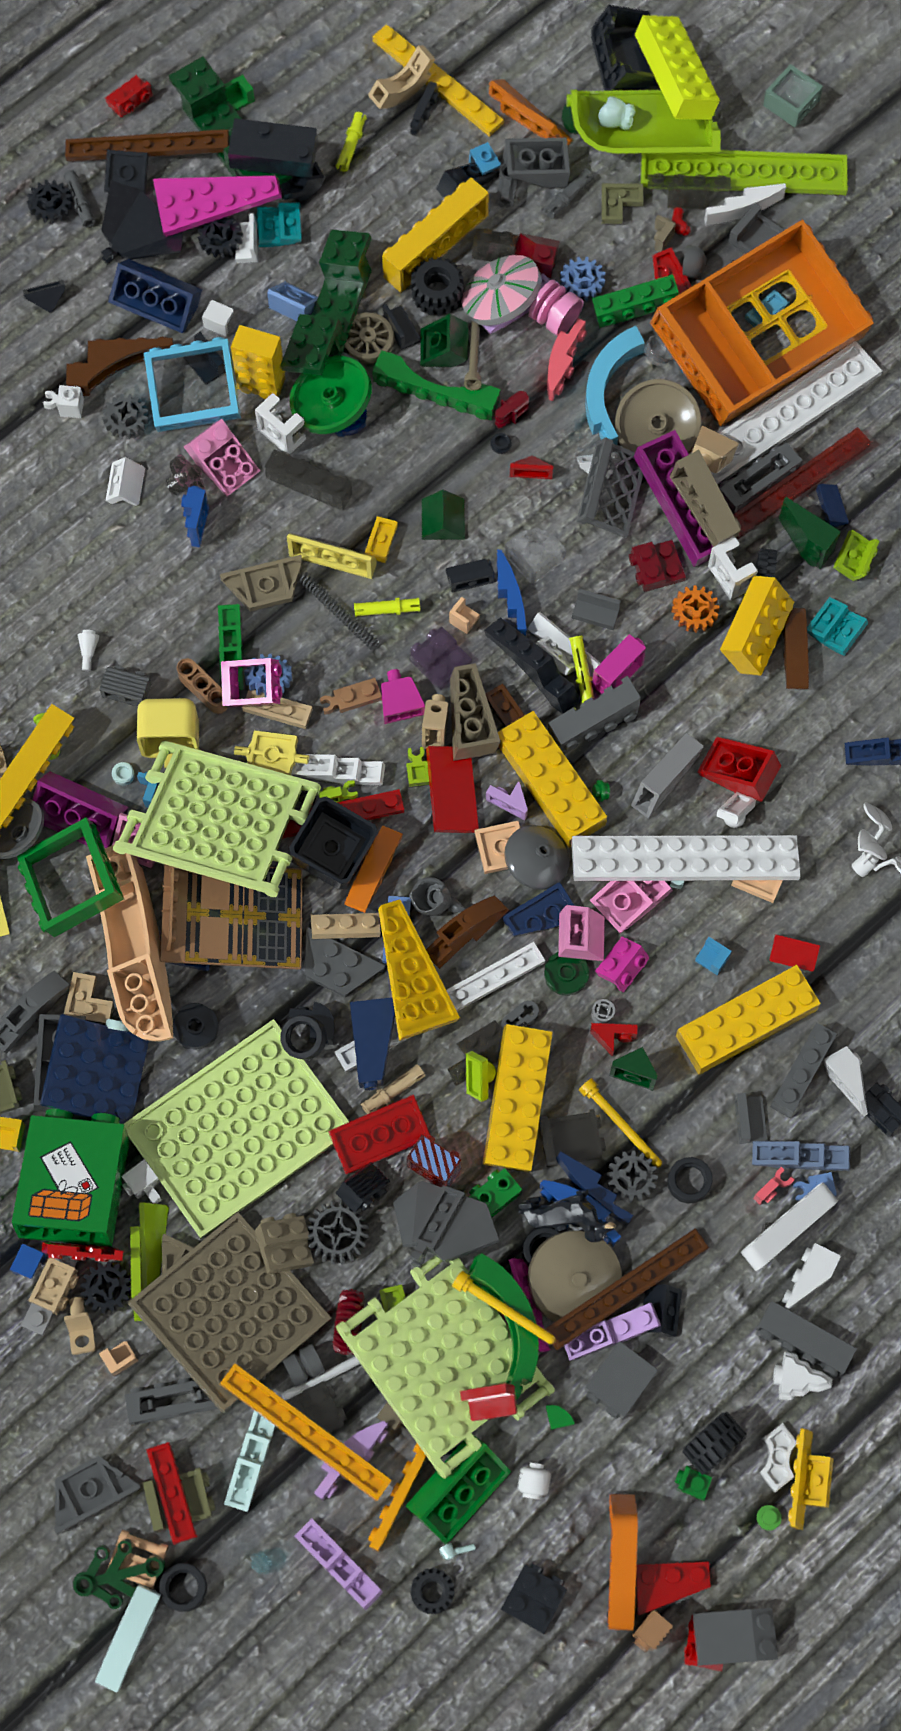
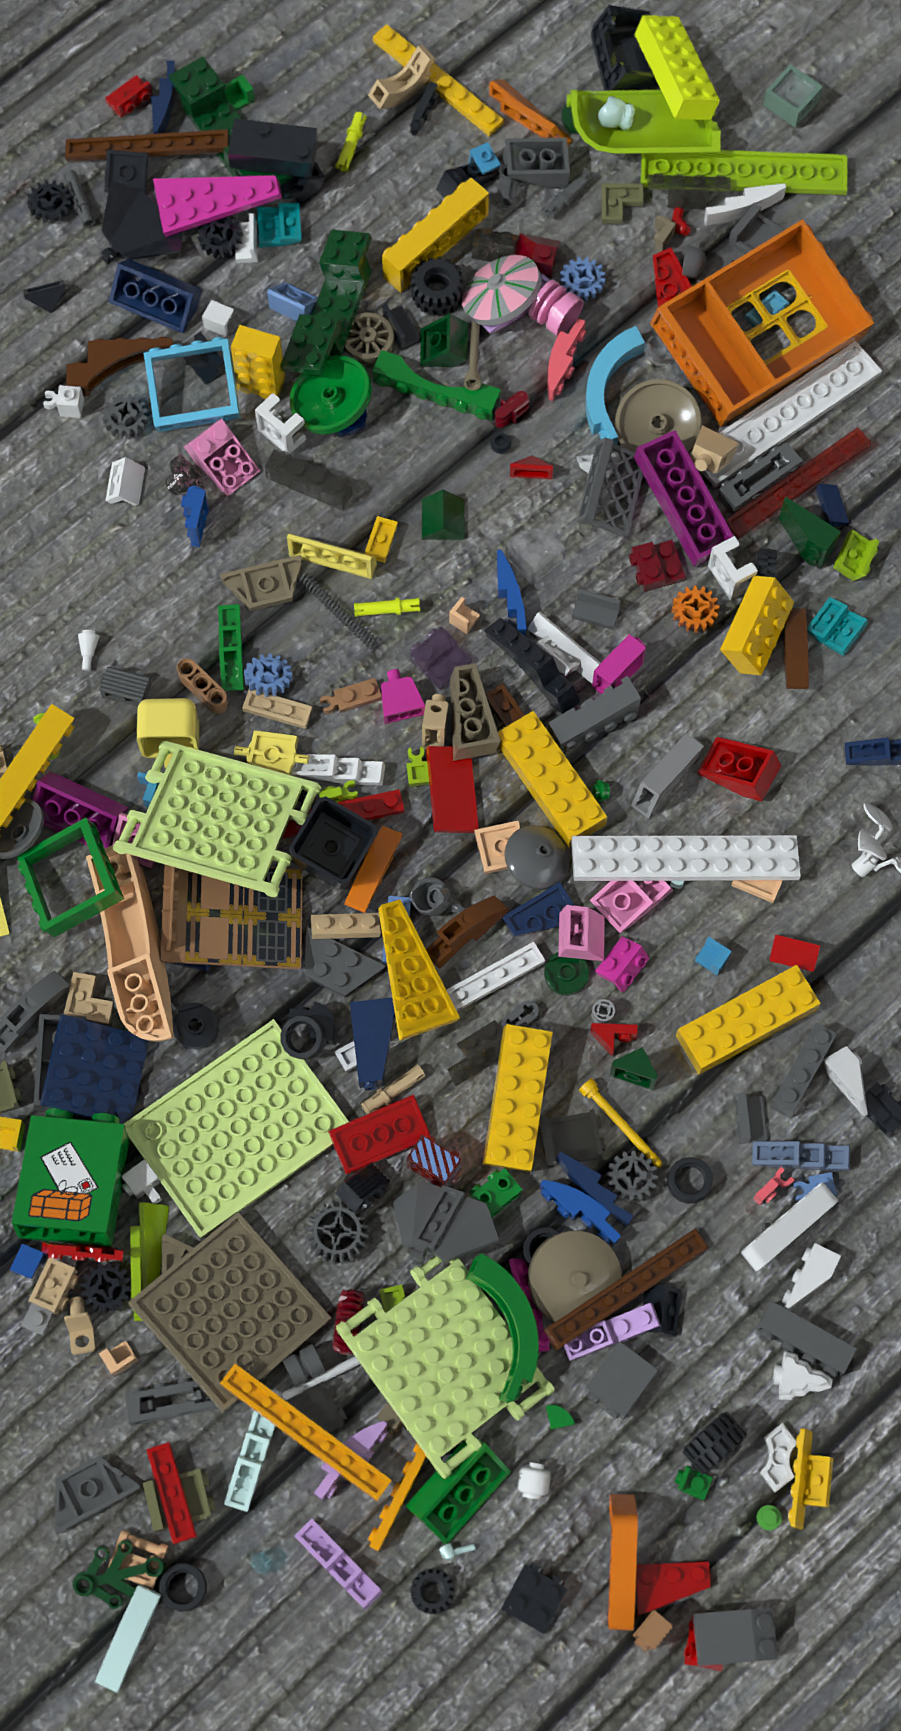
light aqua tile [105,1019,128,1032] -> none
light aqua tile [112,762,135,786] -> none
window [221,658,283,707] -> none
dark tan plate [255,1213,314,1274] -> none
black panel [445,559,494,593] -> none
yellow piece [452,1270,555,1344] -> none
red panel [460,1383,517,1421] -> none
lime tile [466,1051,497,1102] -> none
lavender slope [486,782,528,820] -> none
black animal [518,1189,616,1243] -> none
neon yellow pin [569,636,594,703] -> none
green brick [592,274,679,328] -> none
dark tan wedge [670,450,741,547] -> none
white tile [717,792,756,828] -> none
none -> dark blue slope [152,60,176,134]

